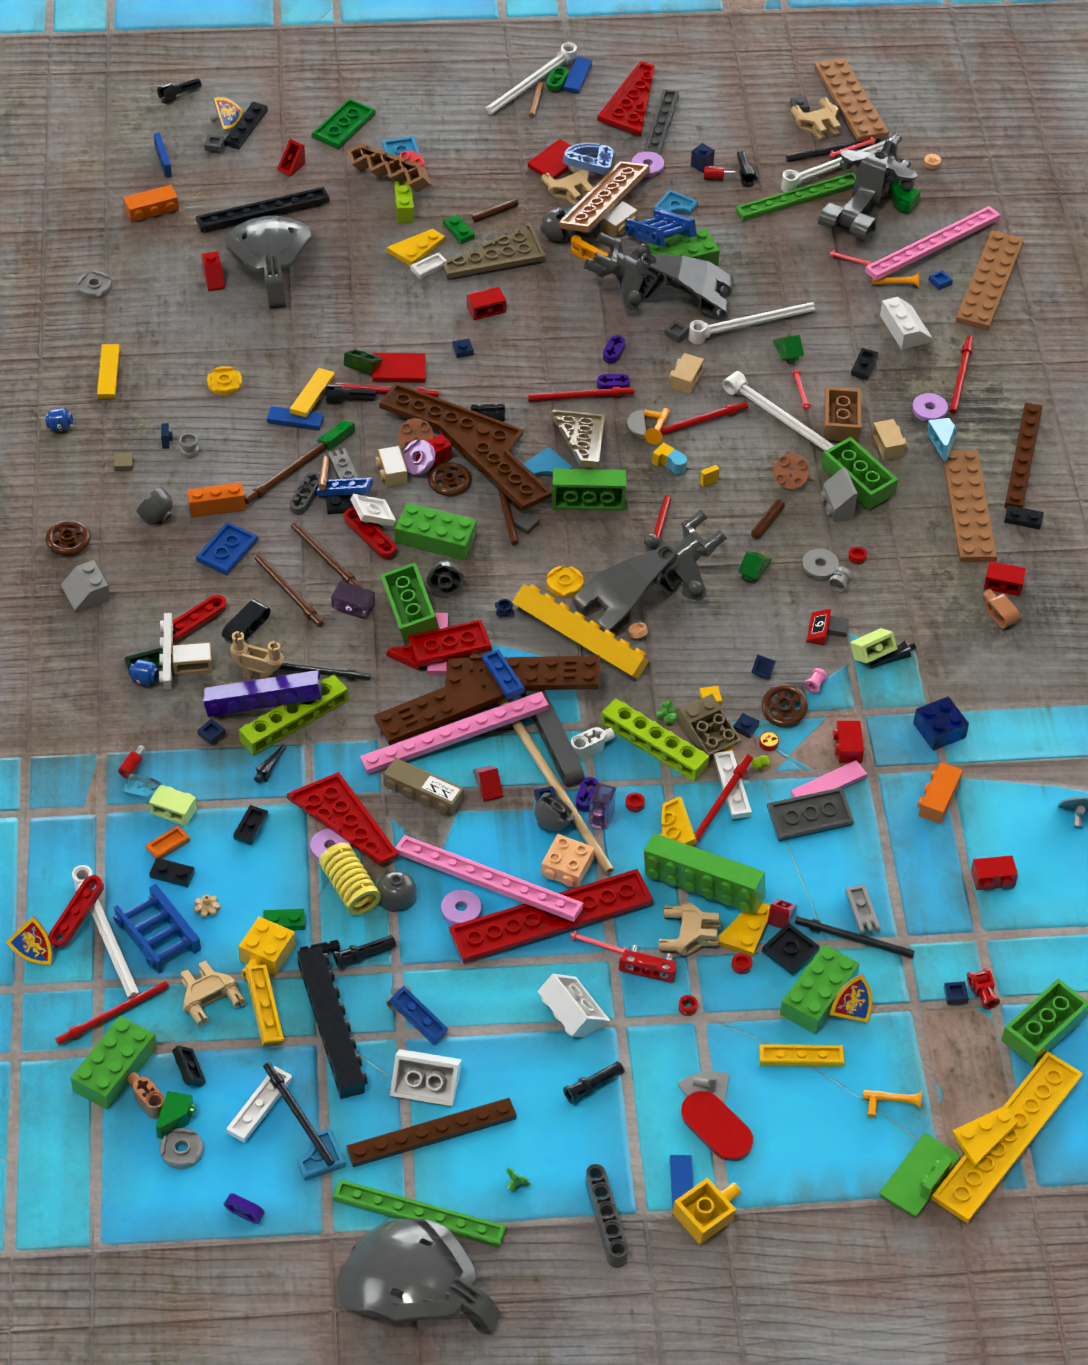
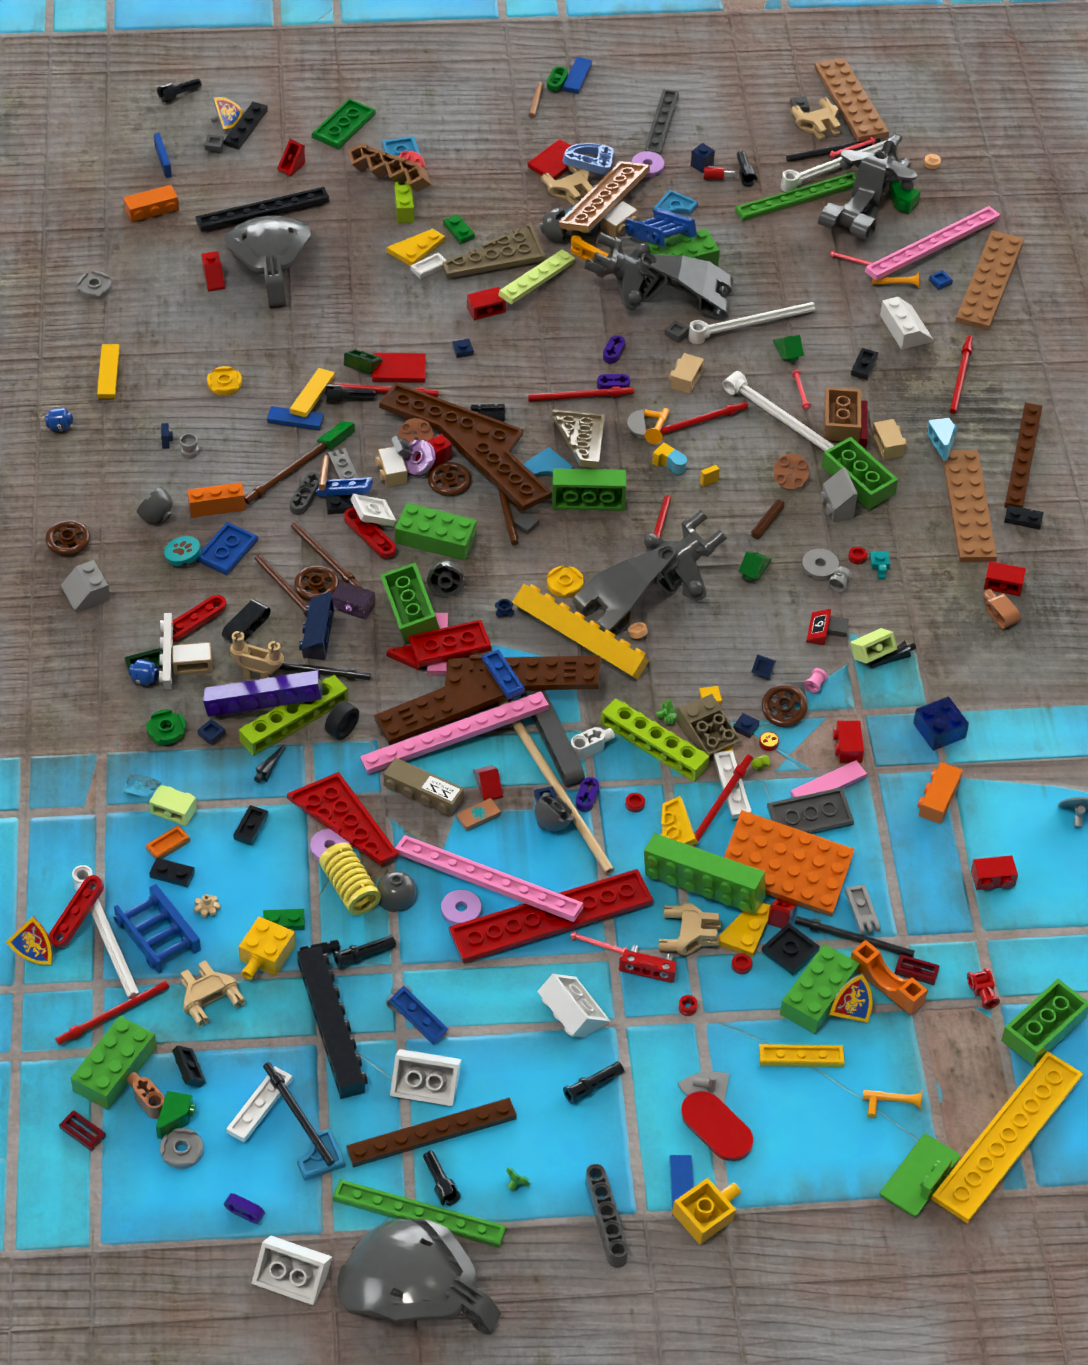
dark tan tile [114,453,133,471] -> none
red piece [118,745,145,779] -> none
yellow tile [245,964,284,1046] -> none
reddish brown piece [472,199,519,222] -> none
white piece [486,42,577,115] -> none
light nougat brick [541,834,594,888] -> none
clear purple brick [589,782,616,829] -> none
red wing [597,61,655,136] -> none
lavender tile [912,393,948,422] -> none
dark blue plate [943,981,969,1005] -> none
yellow wing [951,1105,1018,1168] -> none
none -> dark red tile [59,1110,106,1152]
none -> green plate [146,709,186,746]
none -> teal tile [164,536,201,566]
none -> white slope [251,1236,332,1305]
none -> reddish brown plate [294,566,339,600]
none -> dark blue slope [299,592,334,660]
none -> black tyre [325,701,359,740]
none -> dark grey plate [391,435,413,458]
none -> black piece [423,1150,461,1206]
none -> nougat tile [456,798,501,831]
none -> yellowish green plate [498,249,575,305]
none -> orange plate [724,810,855,917]
none -> orange arch [851,940,928,1015]
none -> dark red tile [859,400,868,450]
none -> teal plate [869,551,890,579]
none -> dark red tile [894,954,940,985]

